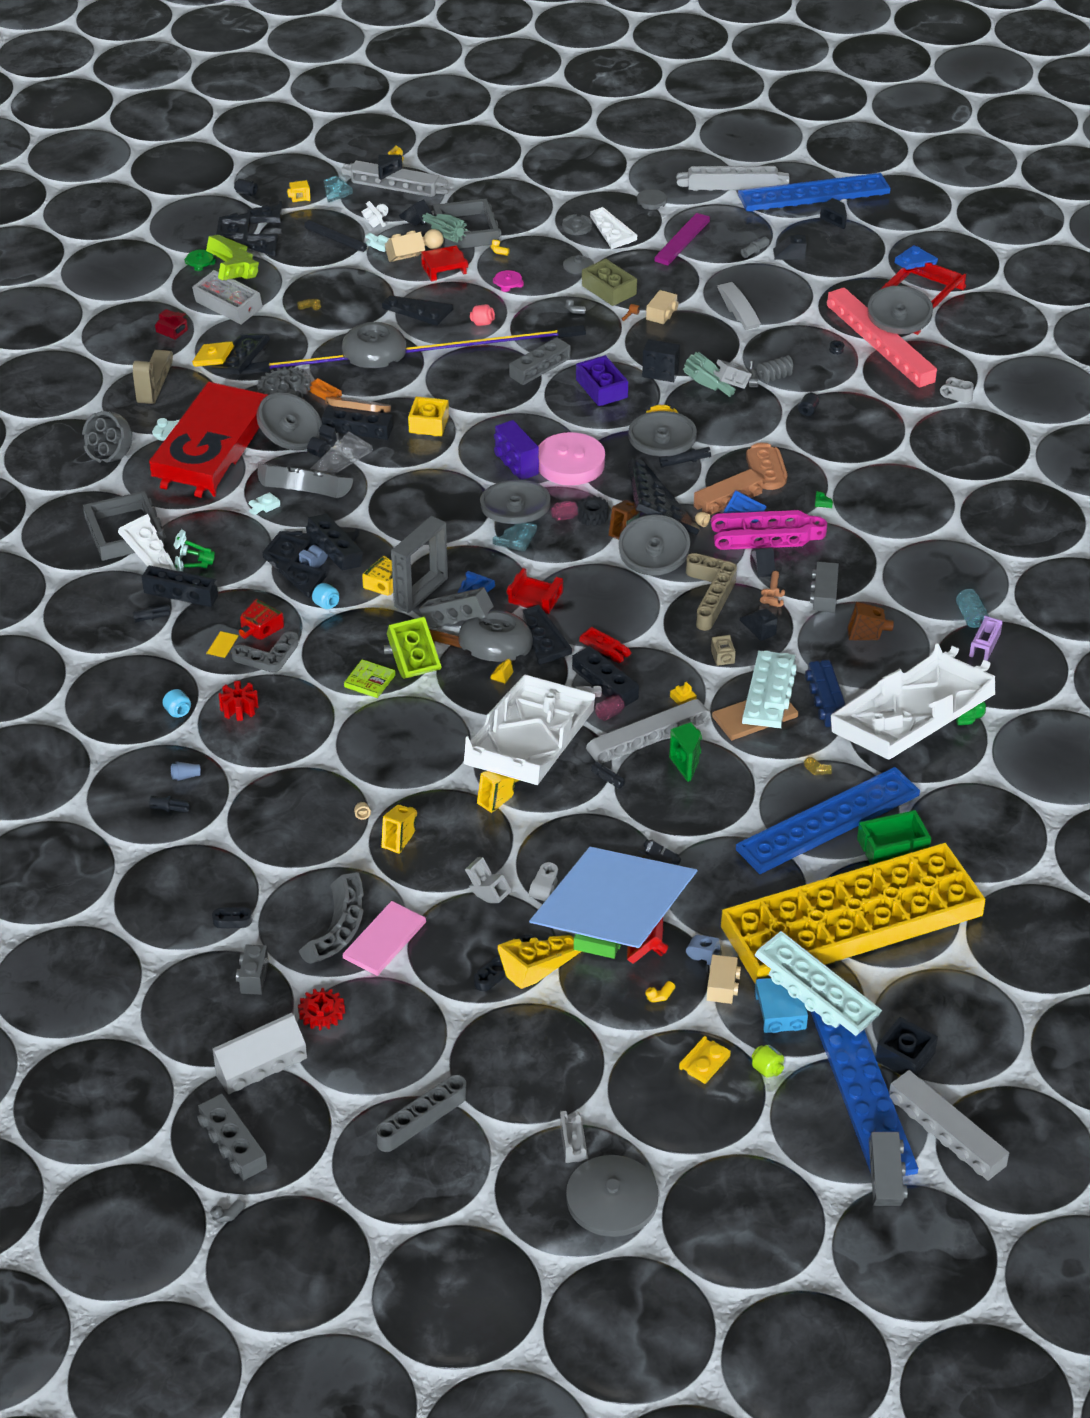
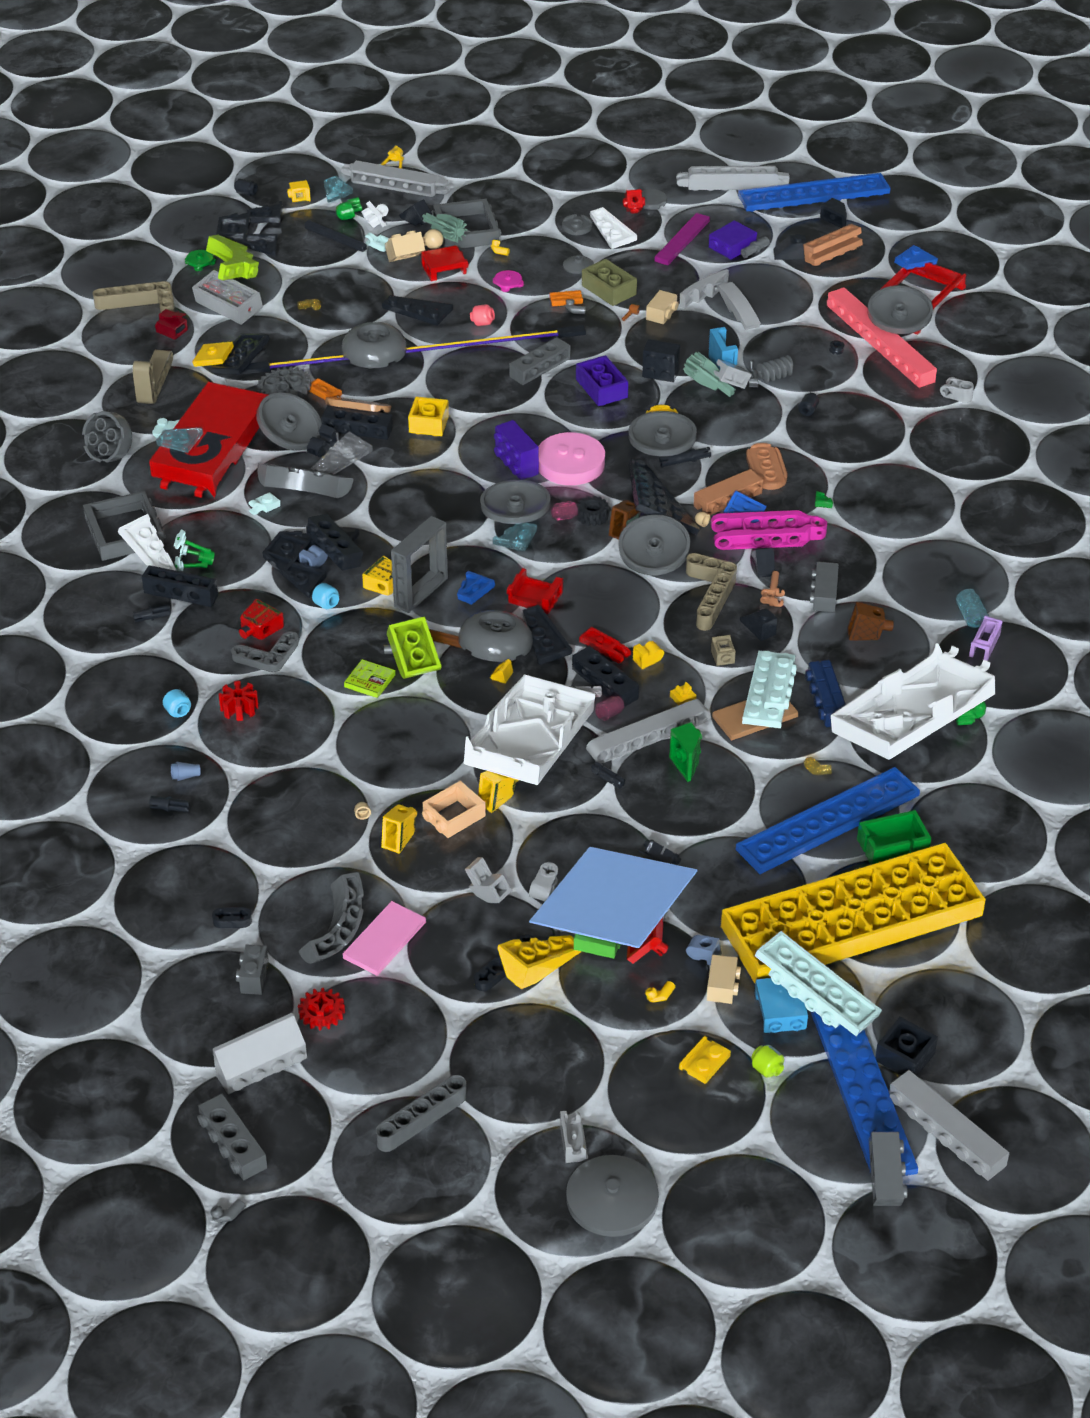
yellow sticker [206,631,239,658] -> none
black slope [378,154,402,180] -> none
dark grey brick [419,587,494,628] -> none
none -> dark tan beam [93,281,175,313]
none -> clear light blue wing [156,428,203,453]
none -> green piece [336,197,362,220]
none -> light nougat window [422,781,486,838]
none -> orange tile [549,290,583,306]
none -> red brick [623,189,645,214]
none -> yellow leg [633,641,664,669]
none -> light grey slope [679,269,729,309]
none -> dark azure panel [708,327,738,370]
none -> dark purple brick [709,220,757,259]
none -> nougat brick [803,224,863,266]

